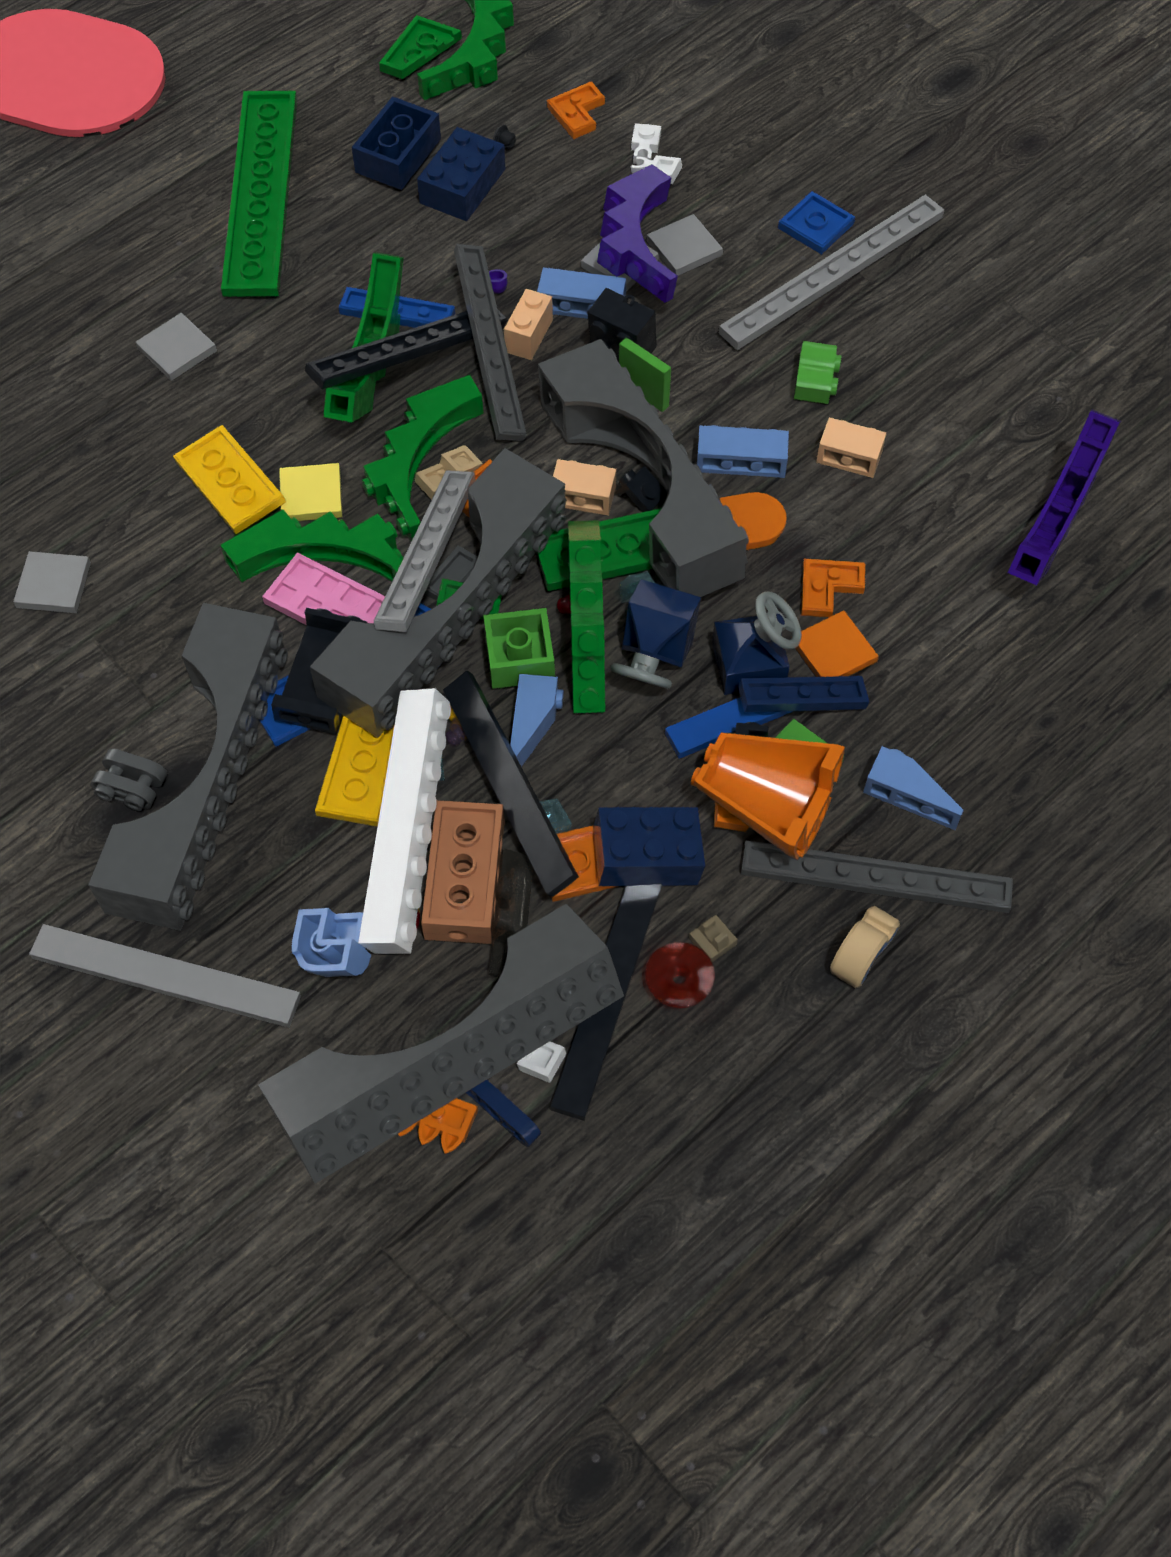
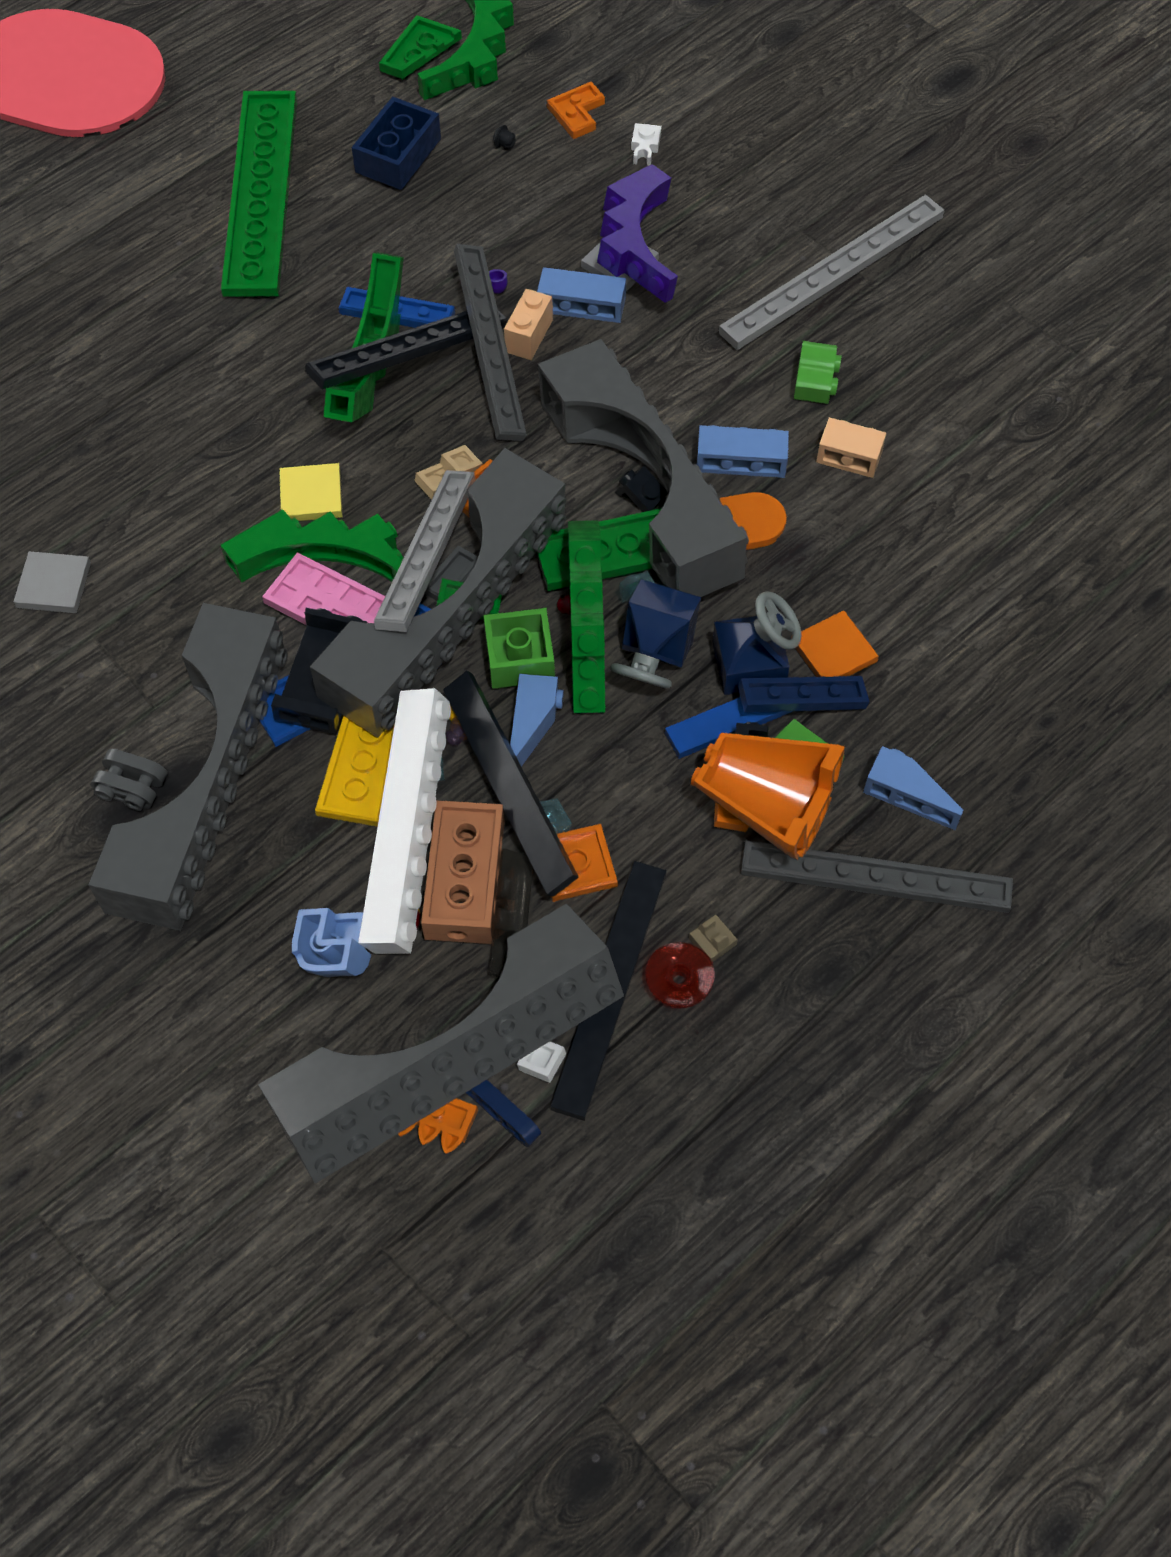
light grey tile [29,924,301,1028] -> none
light grey tile [135,313,217,381] -> none
yellow tile [173,425,286,534] -> none
green arch [361,375,484,542] -> none
dark blue brick [417,127,506,221] -> none
light nougat brick [553,459,616,516] -> none
black brick [587,288,657,362] -> none
dark blue brick [593,807,705,886] -> none
bright green tile [619,338,671,412] -> none
white plate [631,155,682,184] -> none
light grey tile [647,214,723,276] -> none
blue tile [778,191,855,255] -> none
orange tile [801,559,865,617] -> none
tan animal [830,906,900,988] -> none
dark purple arch [1008,410,1121,586] -> none

